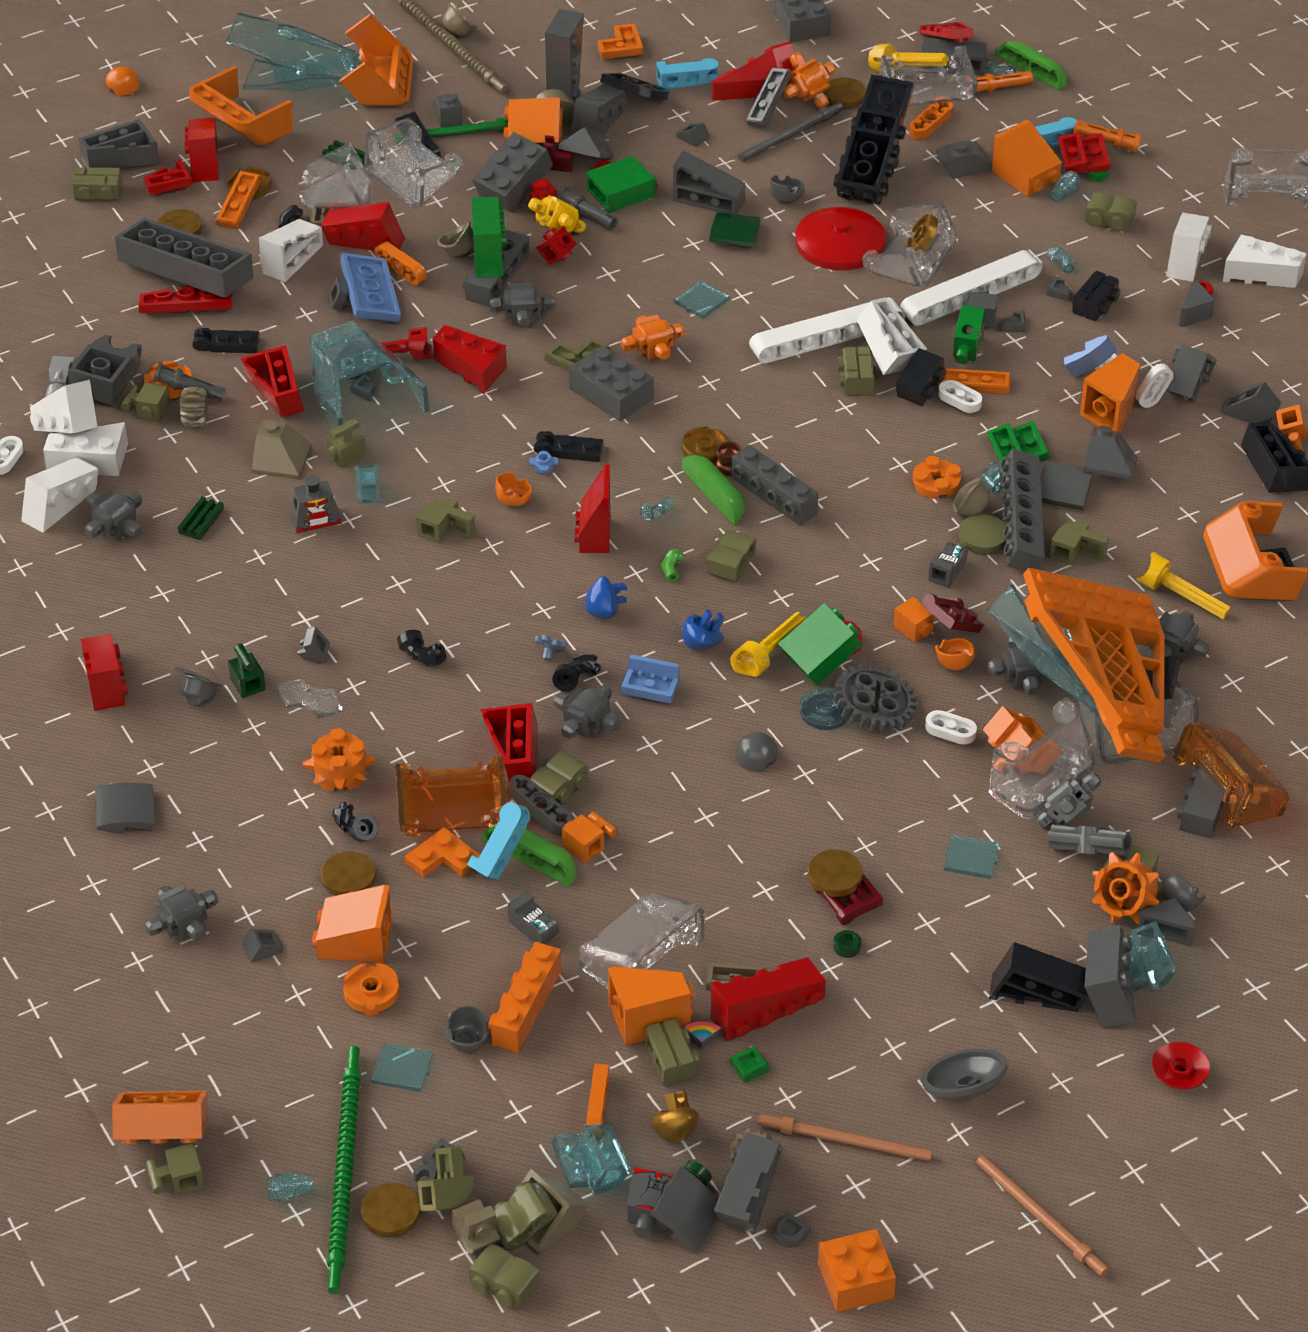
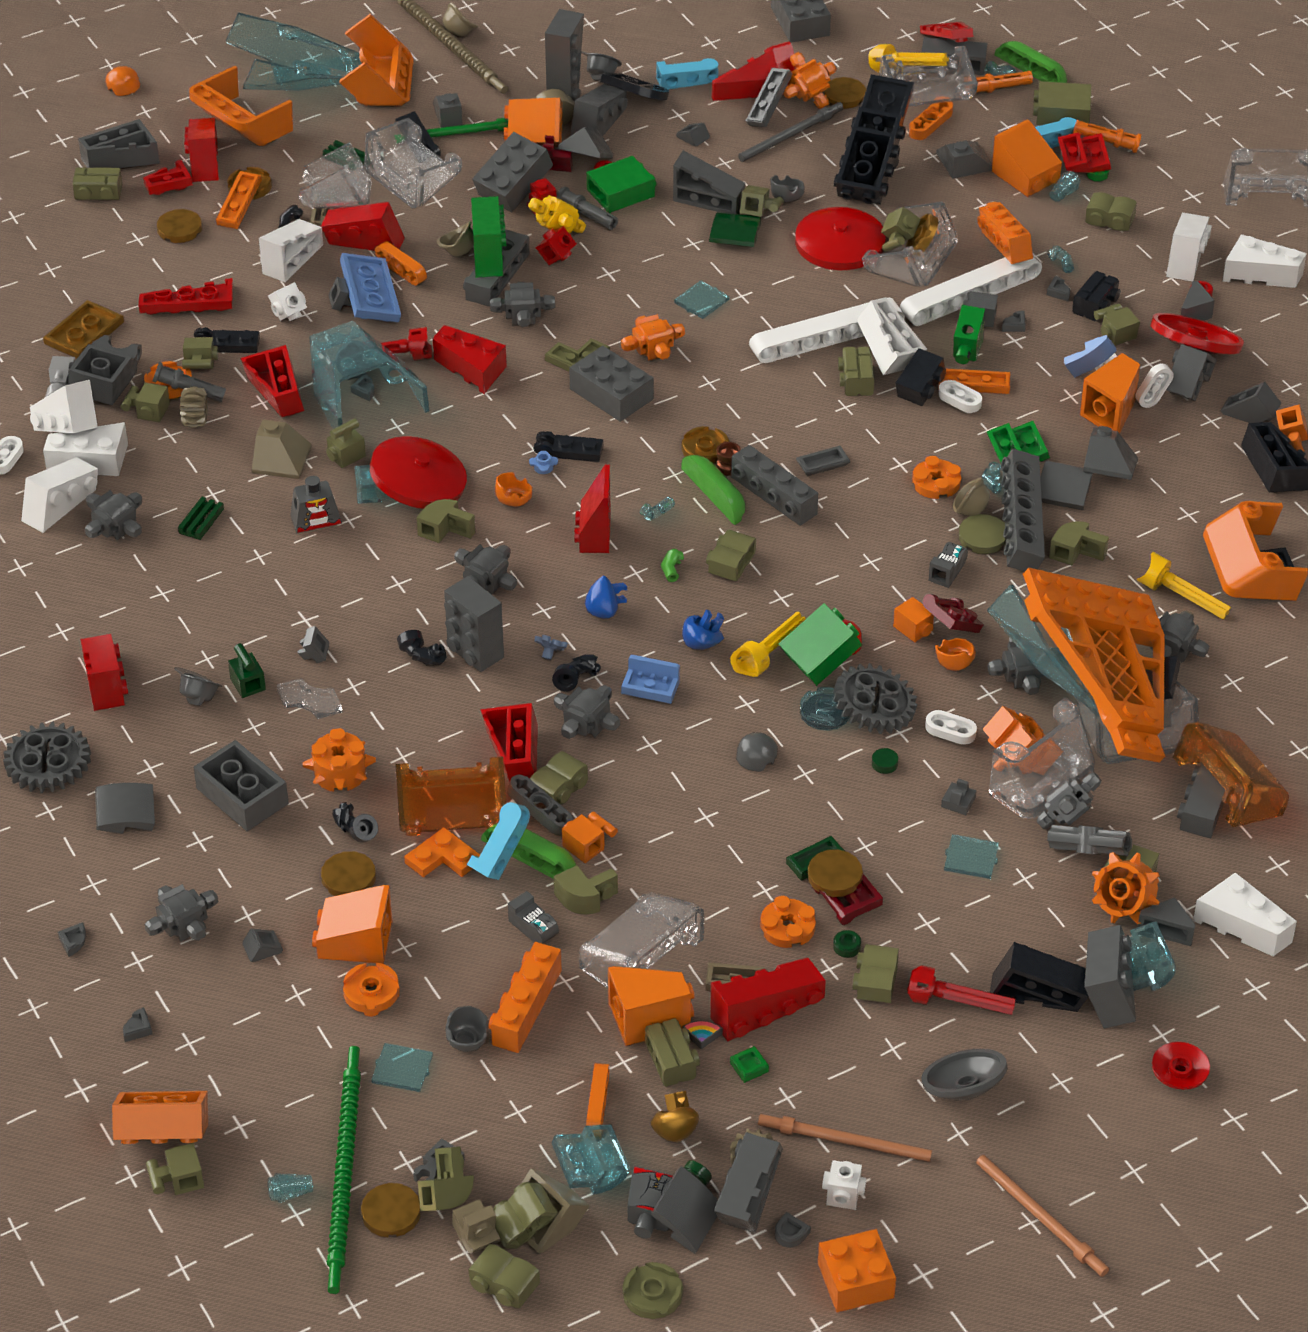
dark grey brick [115,218,254,298] -> none
orange plate [597,23,643,60] -> none
dark grey hair [1162,875,1206,912] -> none
none -> dark grey gear [3,722,91,793]
none -> pearl gold tile [43,300,124,359]
none -> dark grey tile [58,922,86,957]
none -> dark grey tile [123,1008,152,1042]
none -> olive brick [182,337,218,369]
none -> dark grey brick [194,740,289,831]
none -> white brick [268,282,307,321]
none -> red dish [370,436,467,509]
none -> dark grey brick [444,576,504,672]
none -> dark grey piece [454,544,517,595]
none -> olive brick [554,865,618,915]
none -> dark grey piece [581,51,622,80]
none -> olive tile [622,1262,683,1319]
none -> olive brick [740,185,784,217]
none -> orange plate [760,896,816,948]
none -> dark green tile [786,836,845,881]
none -> dark grey tile [796,446,850,476]
none -> white brick [822,1160,866,1210]
none -> olive brick [853,944,899,1003]
none -> dark green tile [872,748,899,774]
none -> olive brick [881,207,921,252]
none -> red piece [907,965,1016,1015]
none -> dark grey tile [941,779,977,815]
none -> orange brick [977,202,1033,264]
none -> olive brick [1033,81,1091,125]
none -> olive brick [1094,303,1140,346]
none -> red dish [1150,313,1244,354]
none -> white wedge [1193,873,1297,956]

